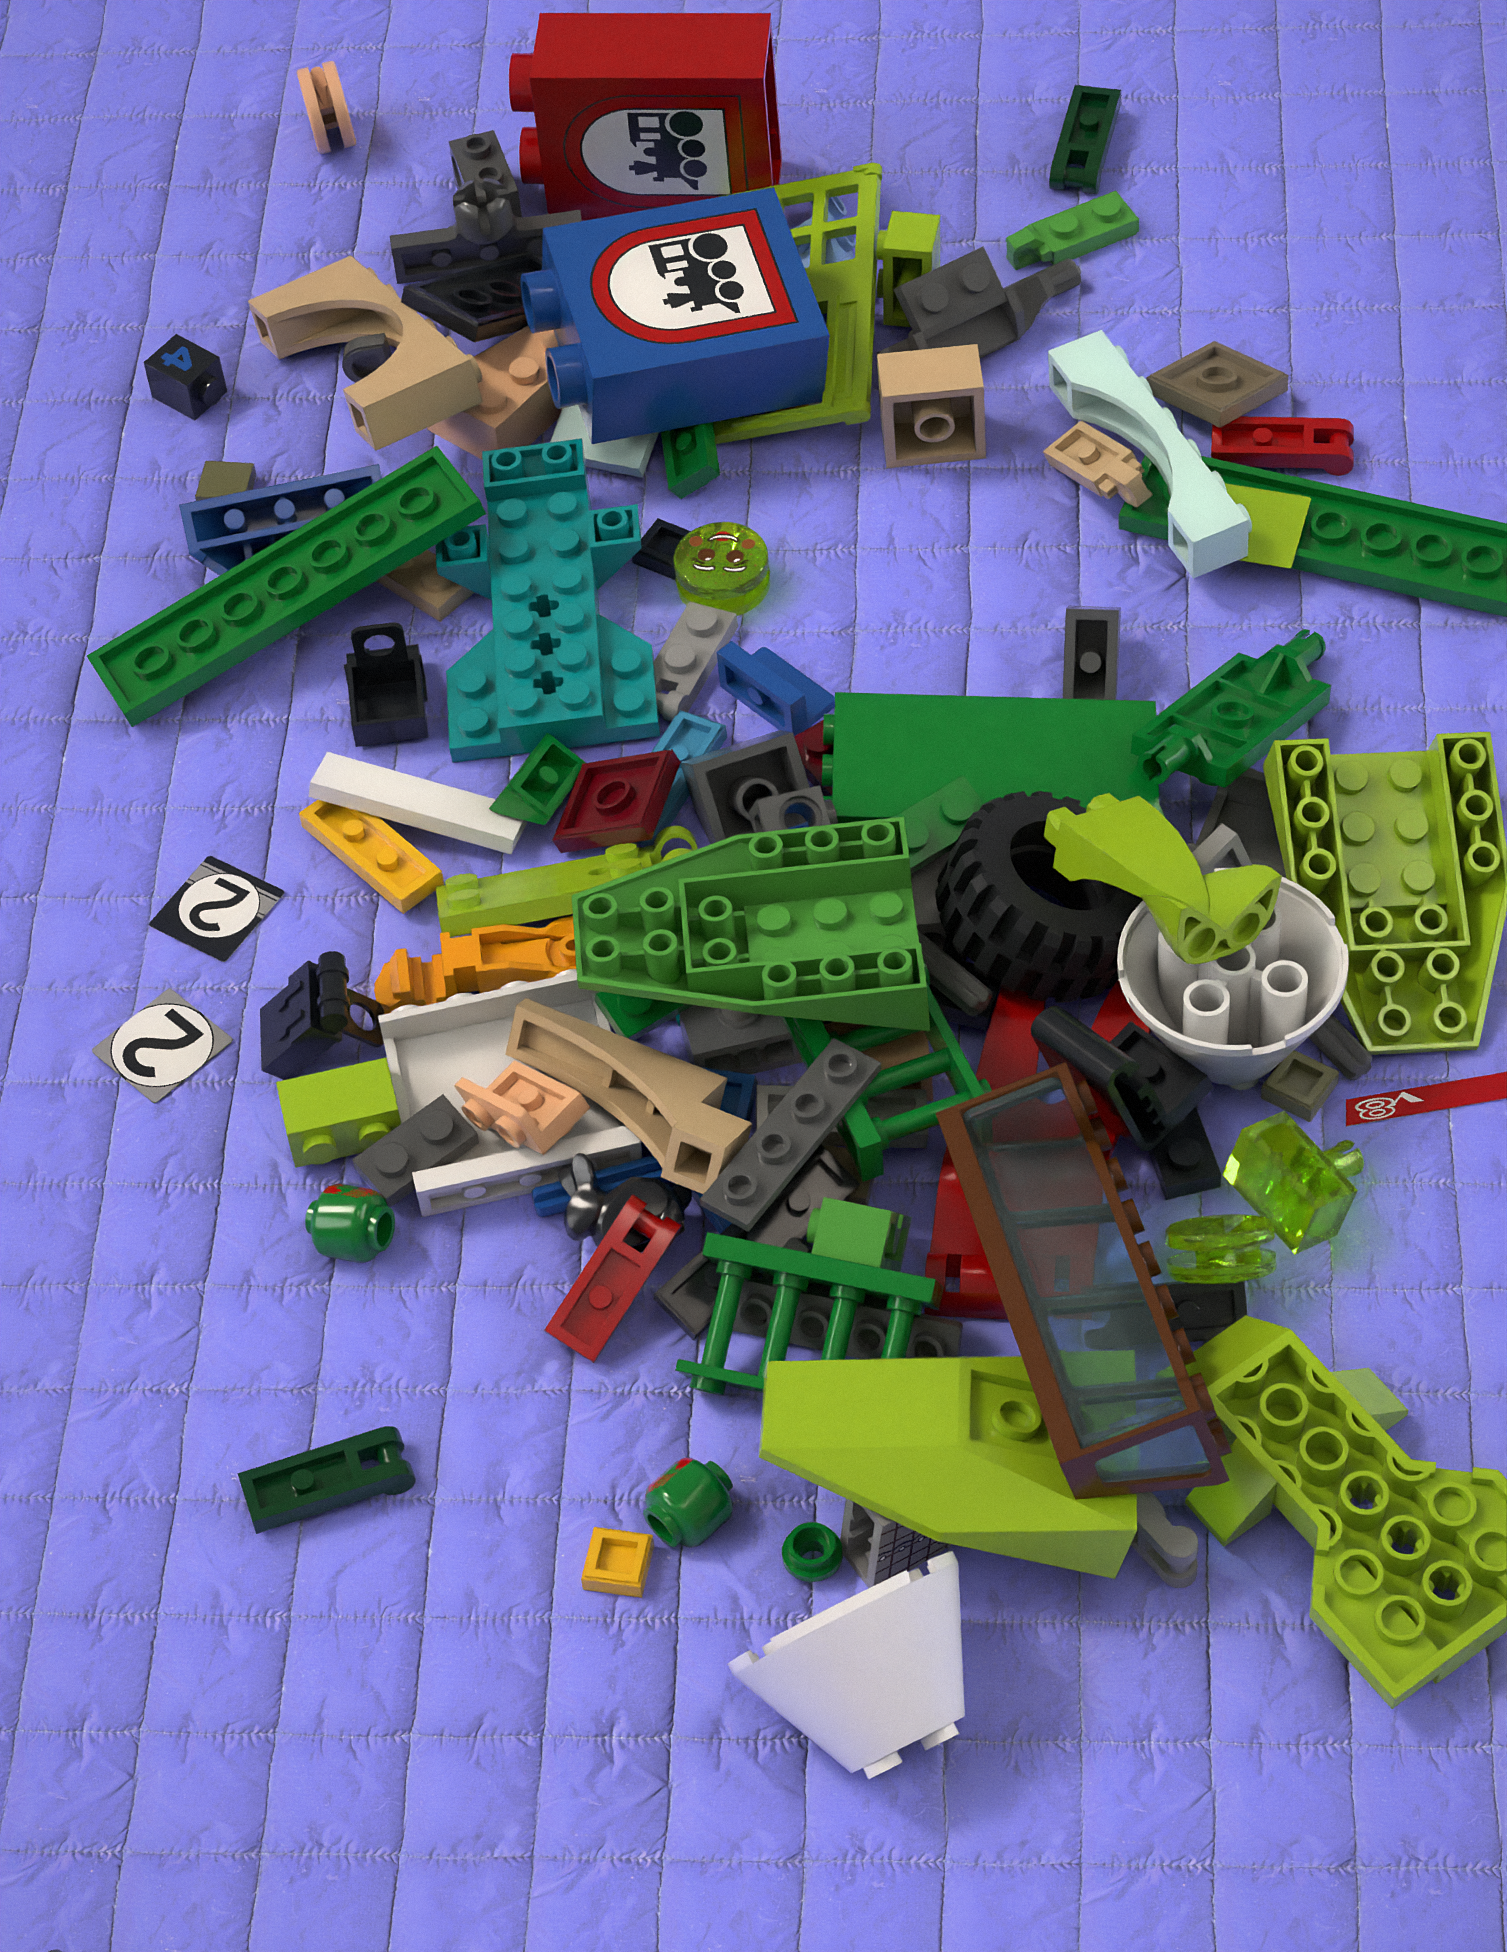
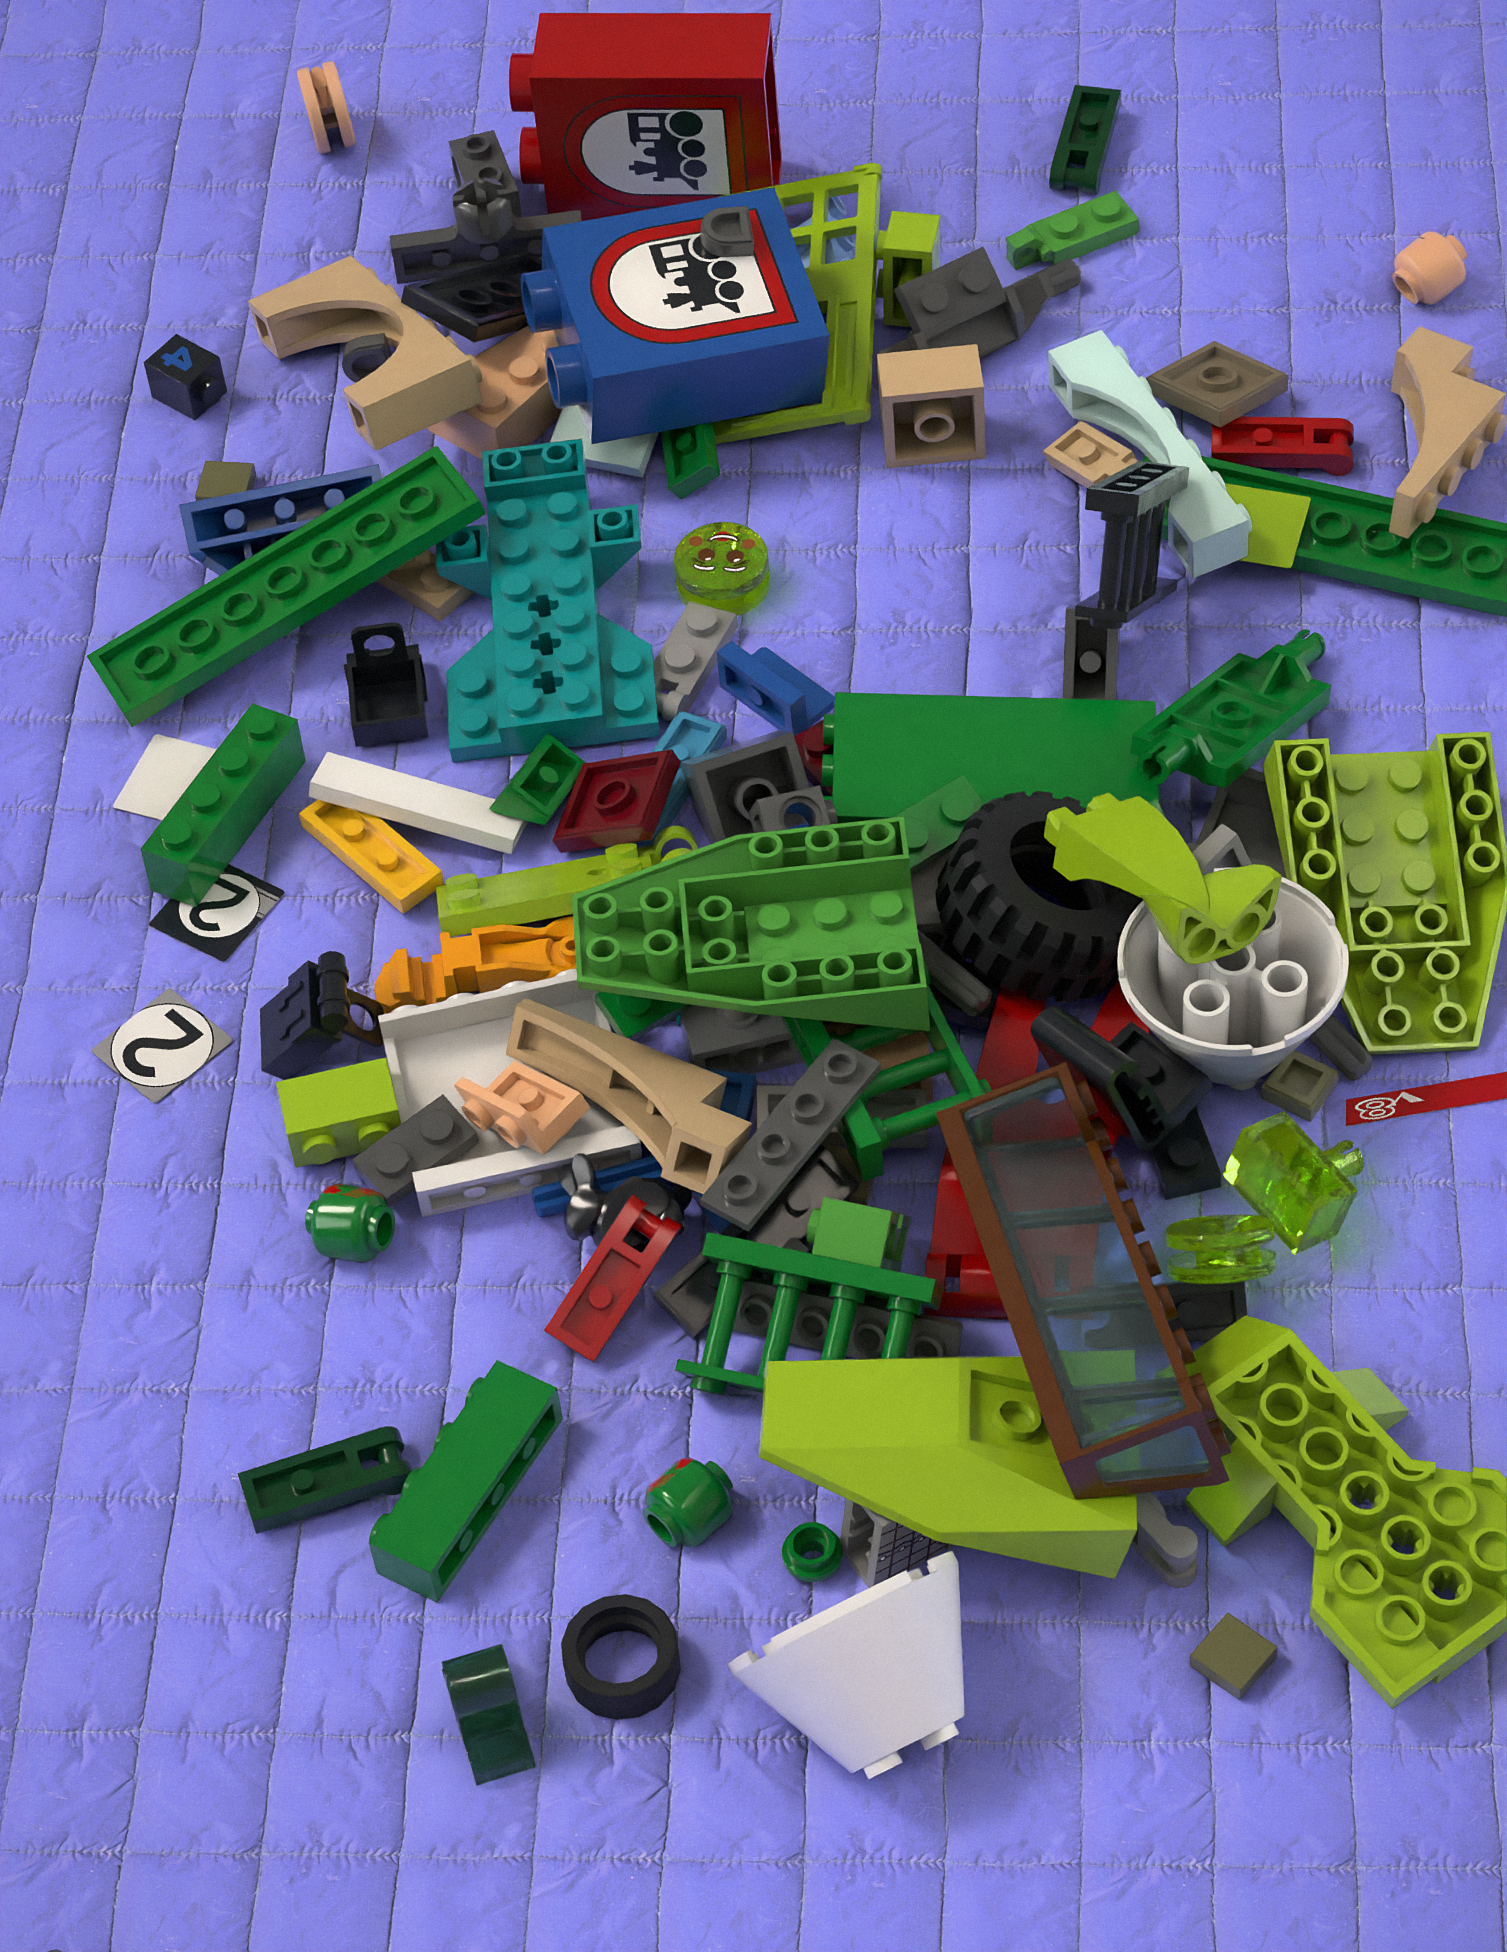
yellow tile [581,1527,654,1598] -> none
black tile [632,518,702,580] -> none
none -> white sticker [113,734,217,820]
none -> green brick [141,703,306,907]
none -> green brick [369,1360,563,1603]
none -> clear green tile [441,1643,536,1786]
none -> black tyre [561,1594,681,1720]
none -> dark grey tile [700,206,754,257]
none -> black fence [1075,461,1189,629]
none -> olive tile [1190,1612,1278,1700]
none -> tan arch [1389,326,1507,539]
none -> light nougat head [1392,231,1467,305]

